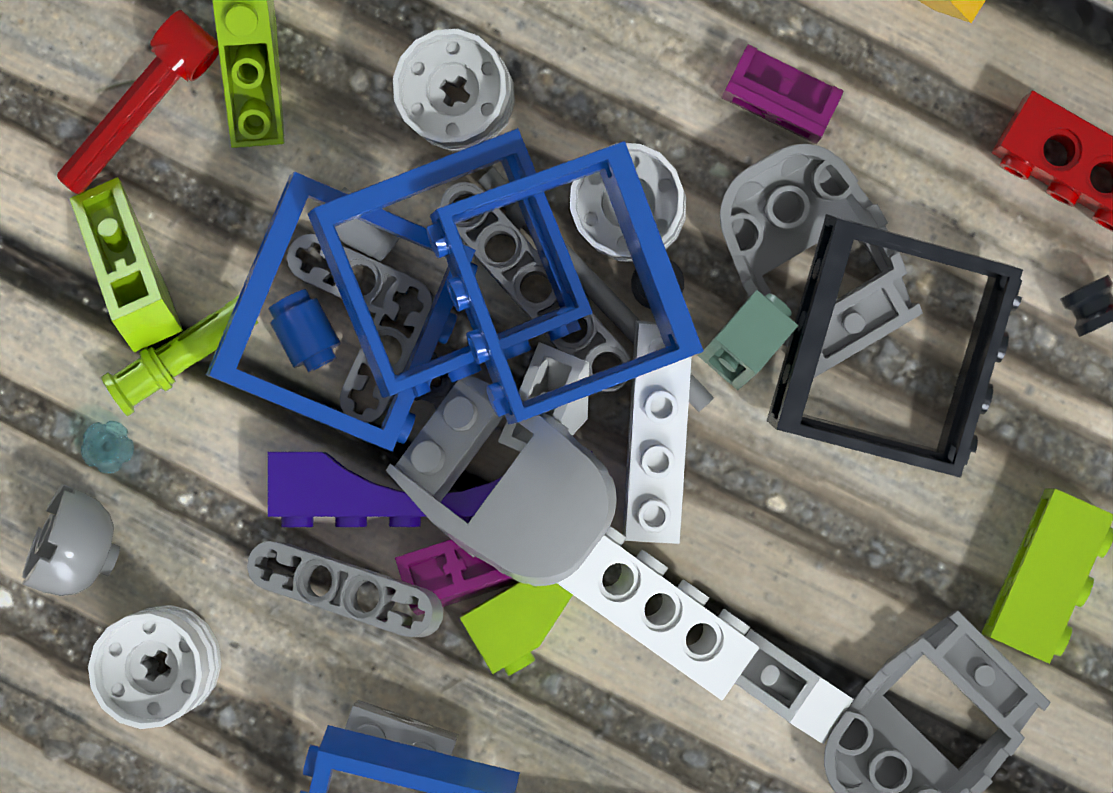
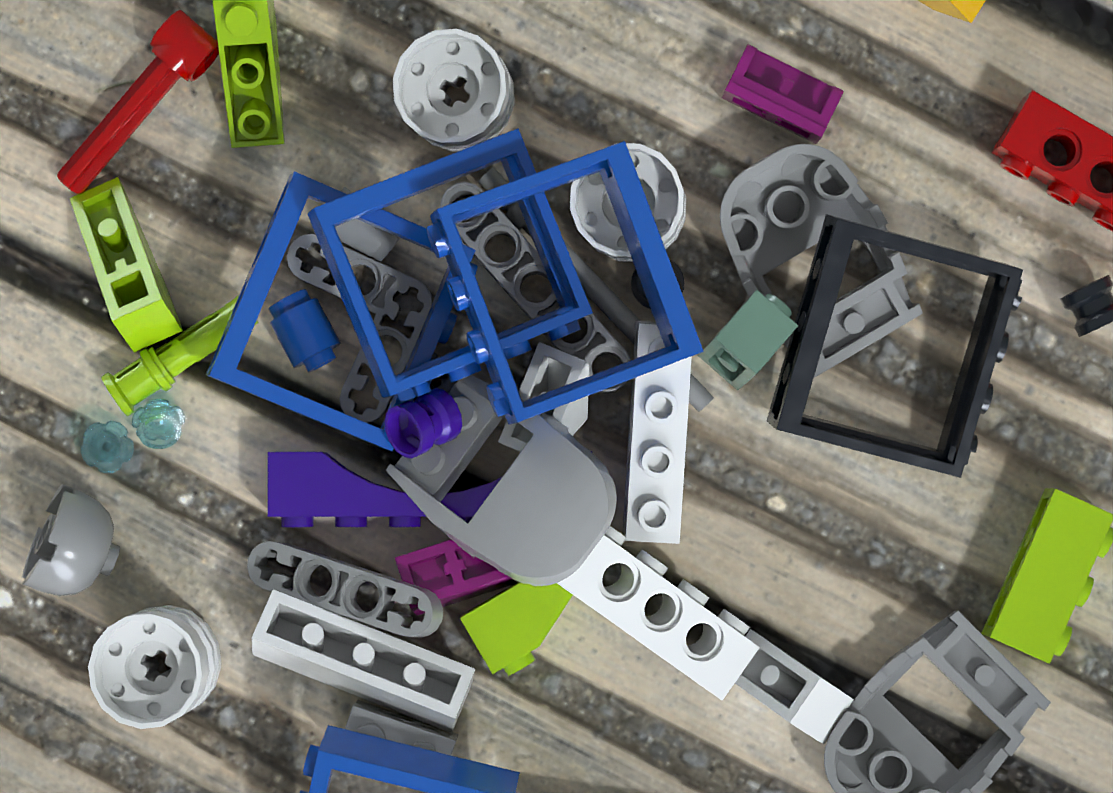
none -> clear light blue plate [132,399,185,449]
none -> white brick [251,589,475,734]
none -> dark purple wheel [384,388,462,458]

